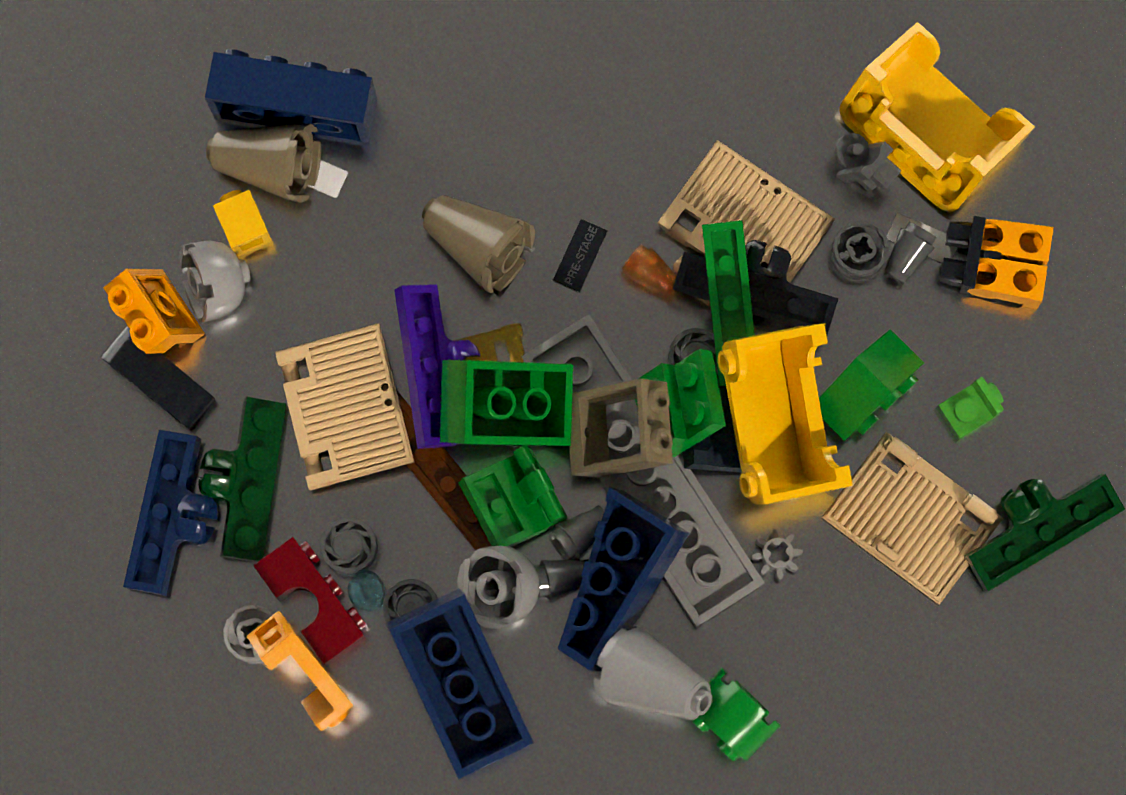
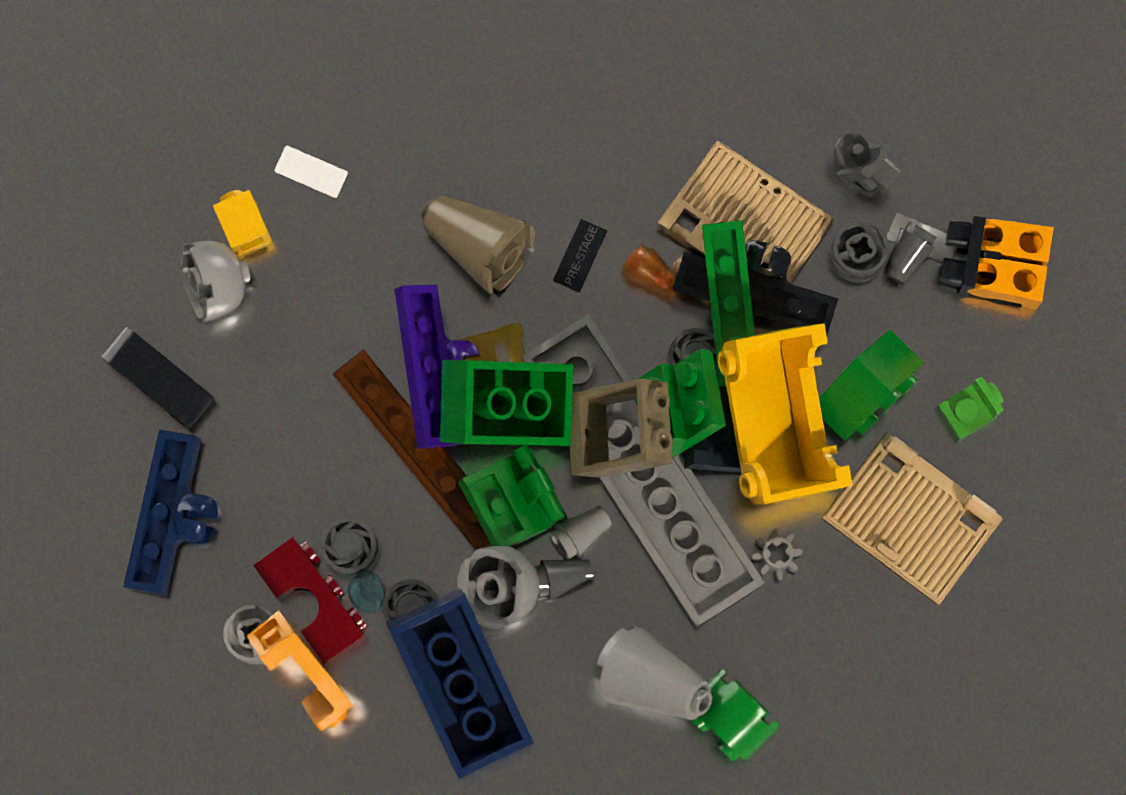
light orange plate [103,269,205,354] -> none
dark green plate [198,397,286,563] -> none
dark blue brick [205,49,377,145] -> none
dark tan cone [206,123,321,203] -> none
tan window [275,323,414,490] -> none
dark blue wedge [558,487,690,672] -> none
yellow windscreen [839,22,1035,212] -> none
dark green plate [964,474,1125,591] -> none

